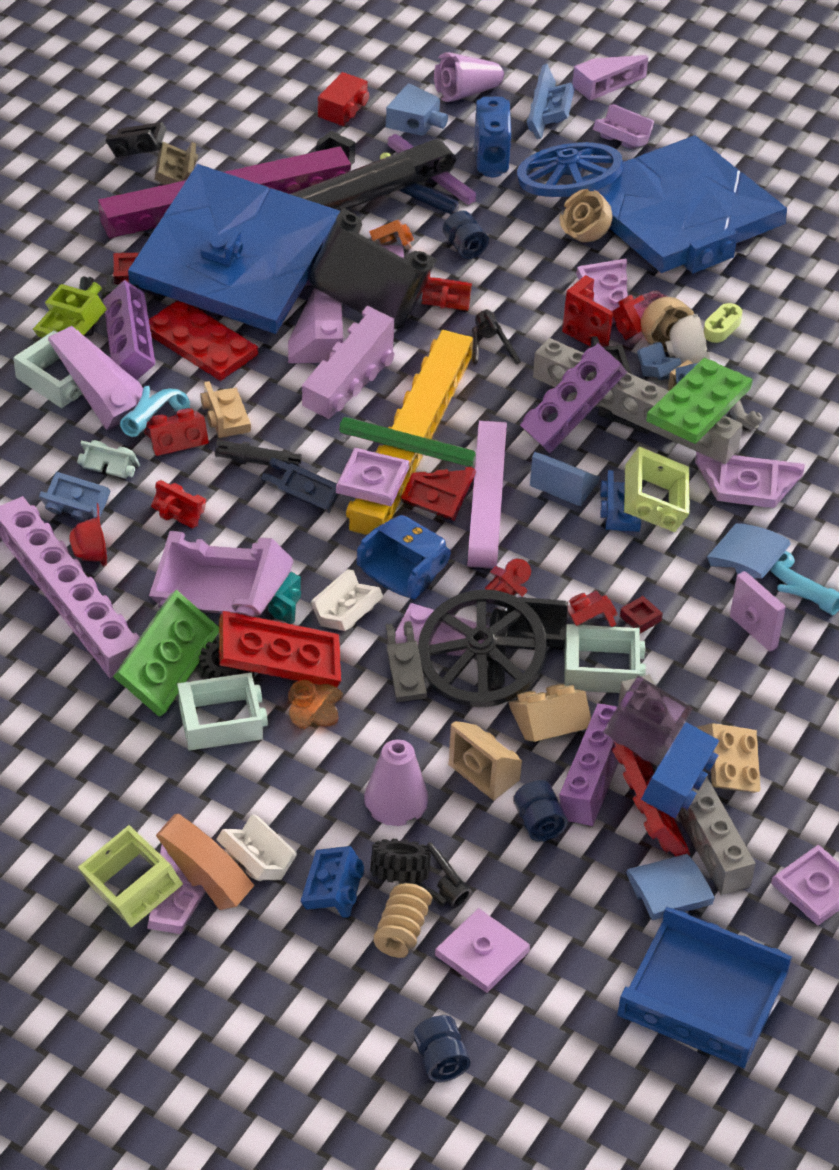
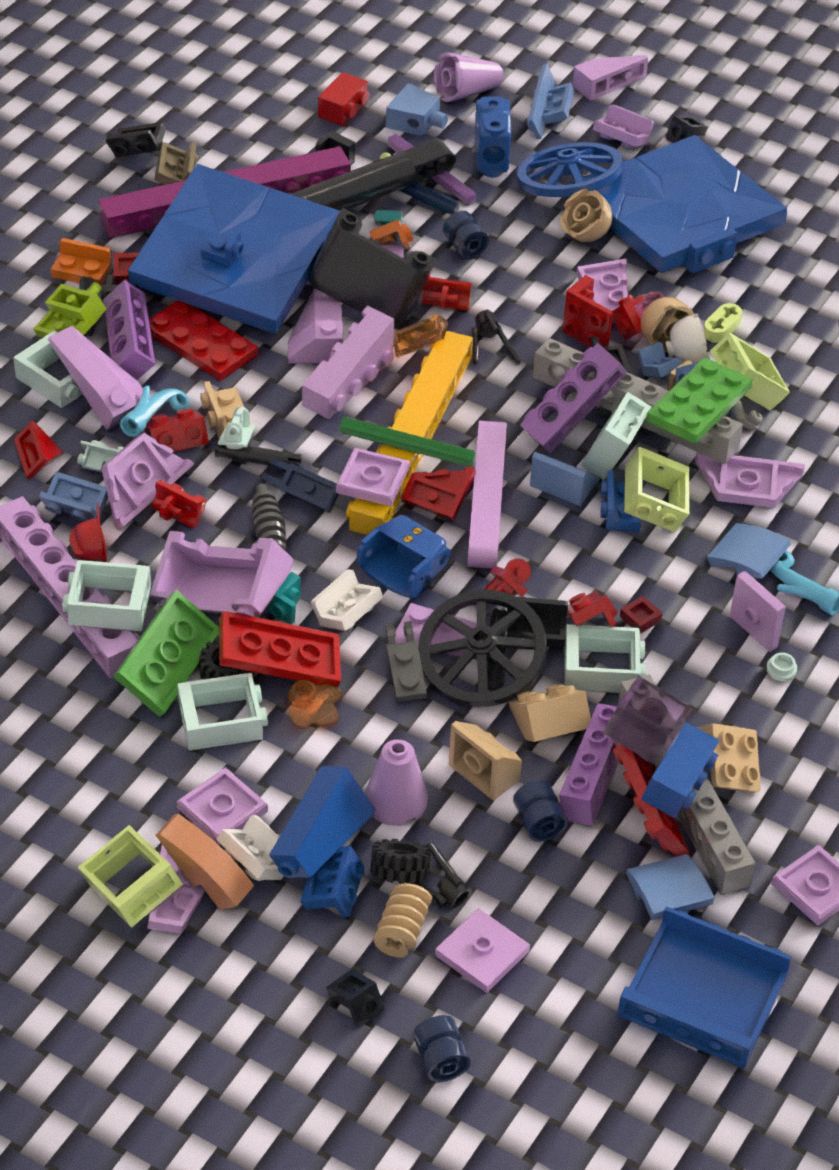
none -> red slope [14,421,63,479]
none -> orange bracket [50,238,112,286]
none -> light aqua window [63,560,151,631]
none -> lavender wing [101,433,194,529]
none -> lavender plate [177,767,268,846]
none -> light aqua hinge [218,407,256,449]
none -> dark grey piece [252,484,286,552]
none -> blue slope [269,766,376,878]
none -> black bracket [326,969,385,1027]
none -> teal plate [375,210,403,226]
none -> clear orange slope [393,314,448,358]
none -> light aqua window [580,392,651,480]
none -> black bracket [665,116,708,143]
none -> yellowish green window [710,332,790,411]
none -> light aqua plate [767,653,797,681]

